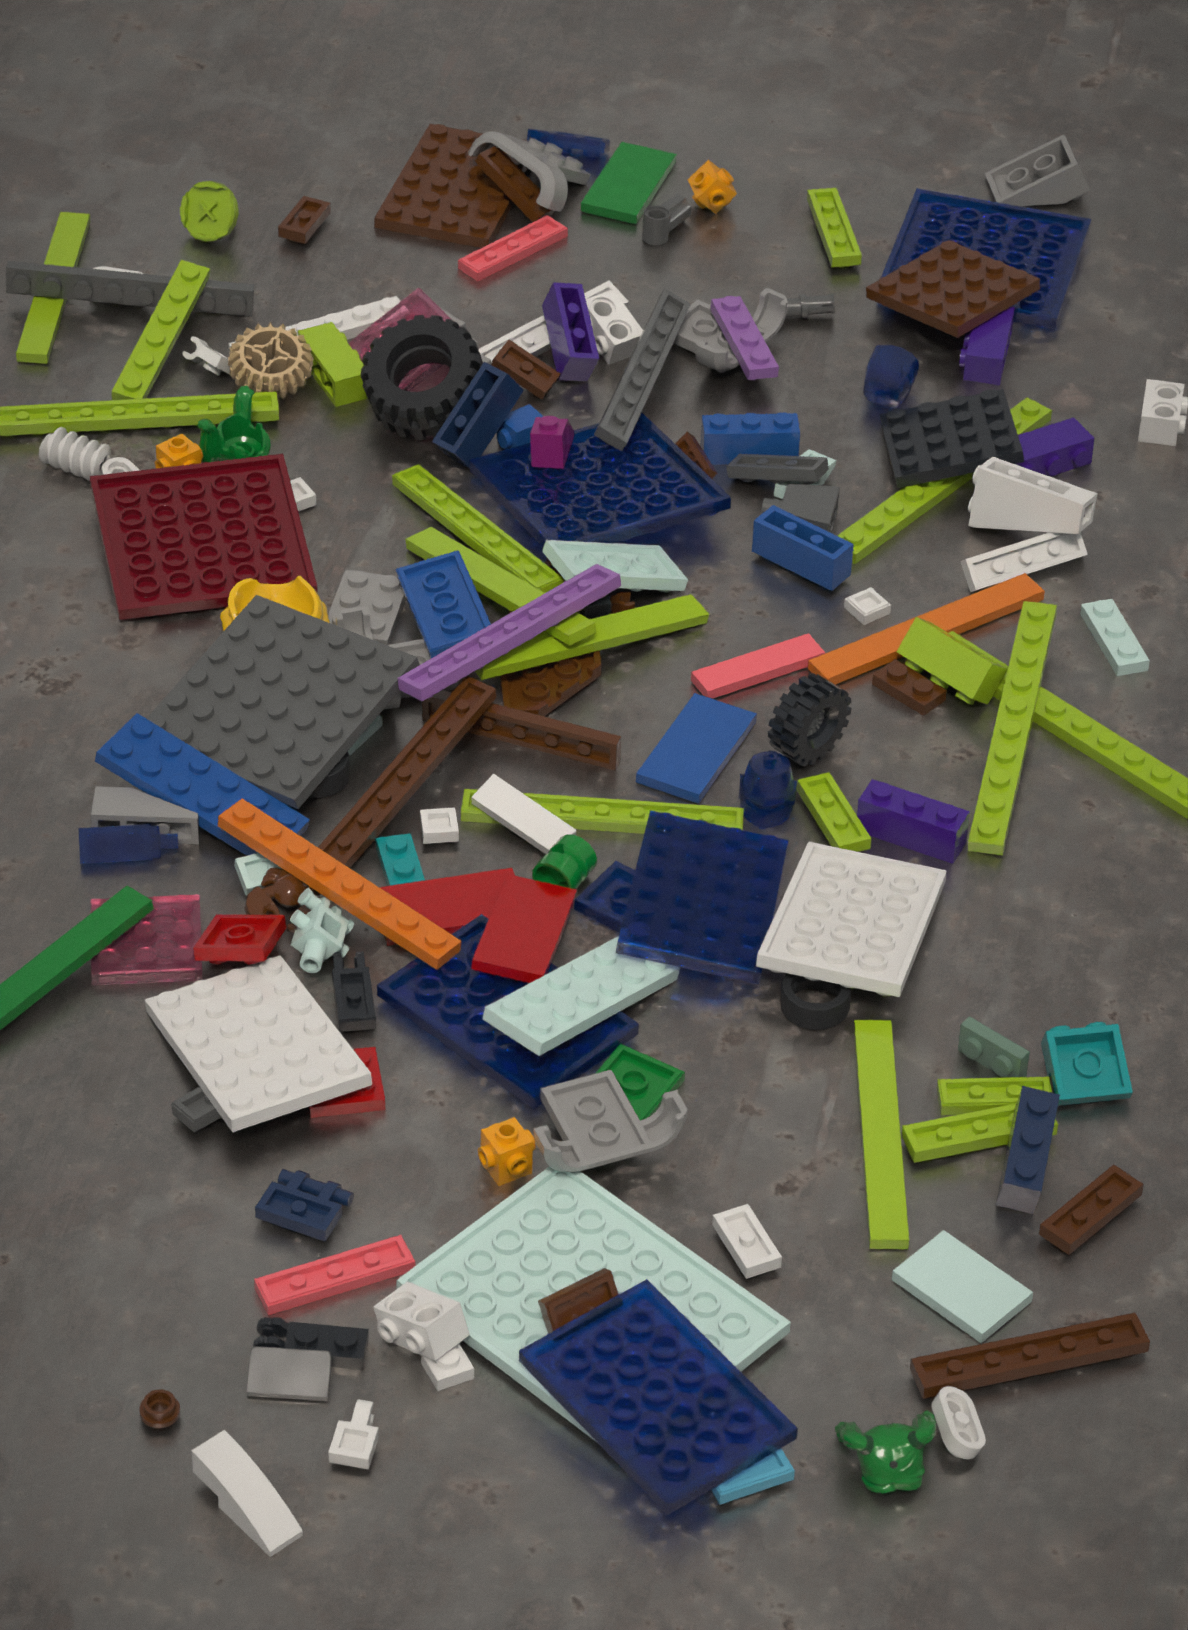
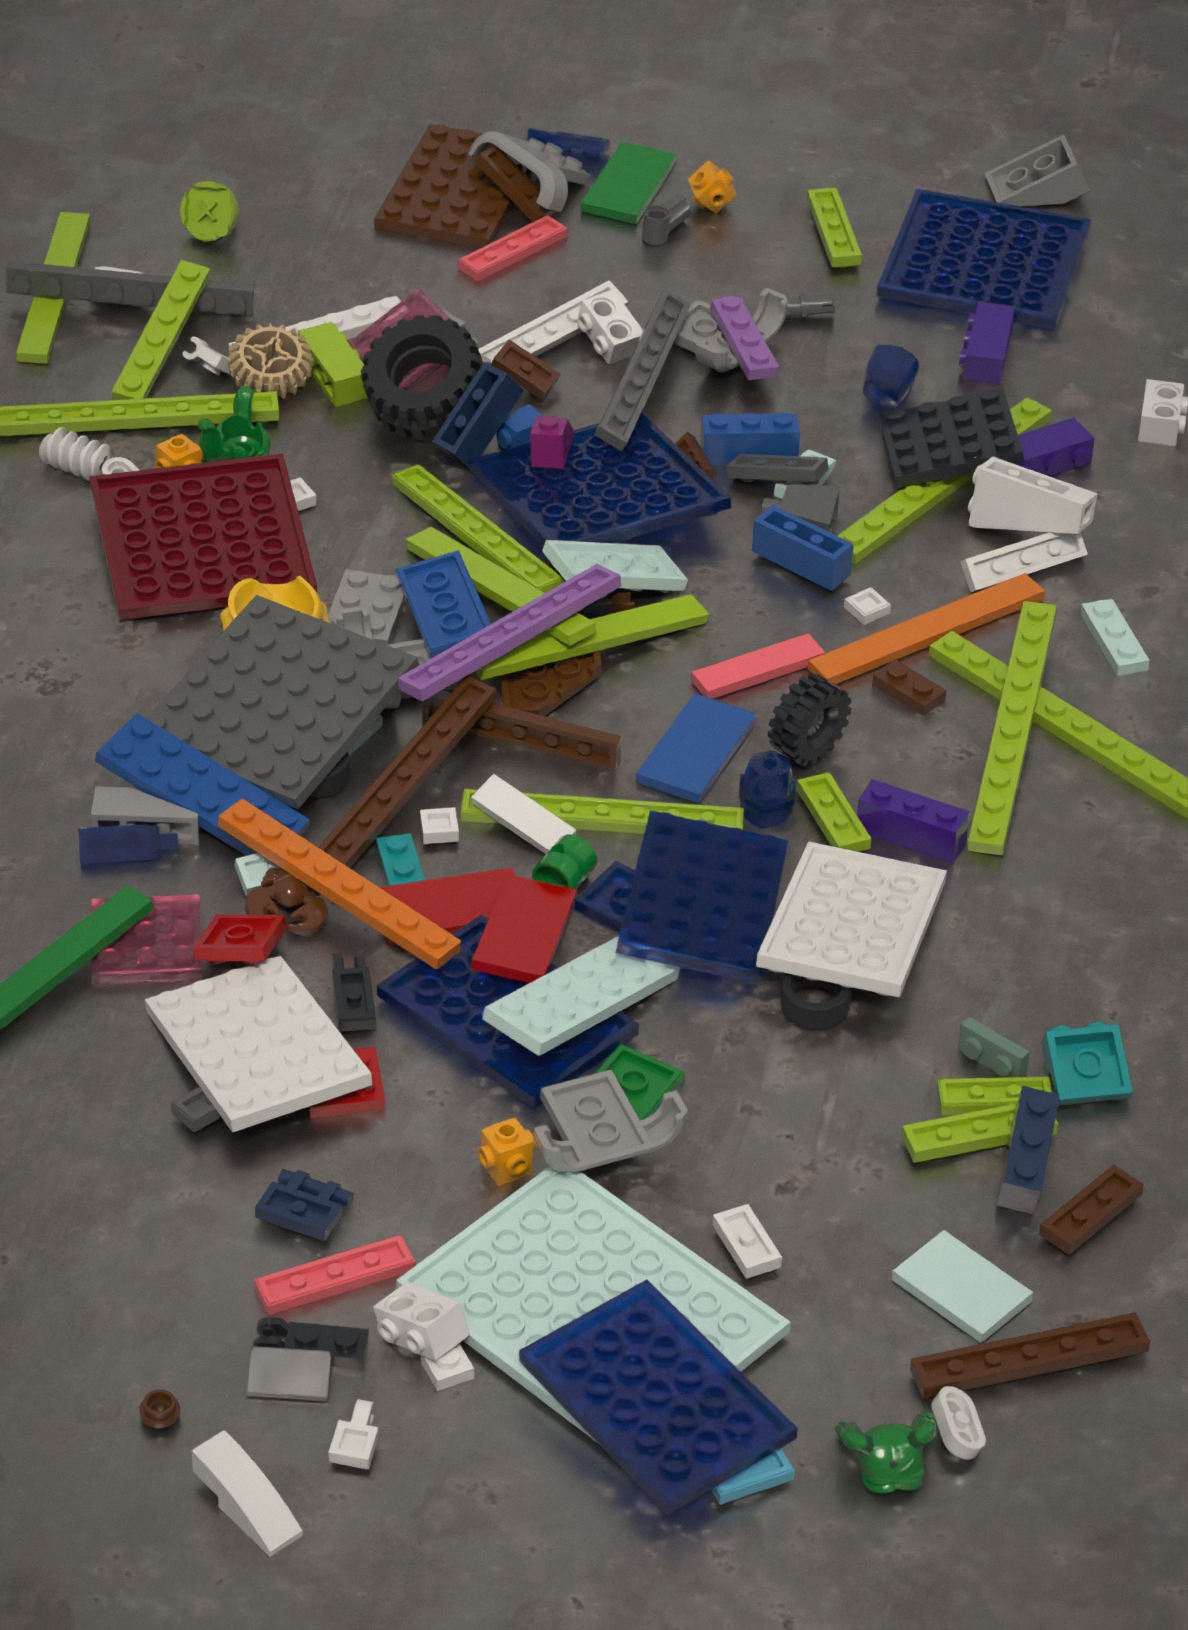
reddish brown plate [278,196,331,244] -> none
light aqua piece [290,888,354,973] -> none
reddish brown plate [538,1268,622,1339] -> none
dark purple brick [542,282,599,381] -> none
lime tile [854,1020,909,1249] -> none
reddish brown plate [866,240,1040,338] -> none
lime brick [897,617,1008,705] -> none

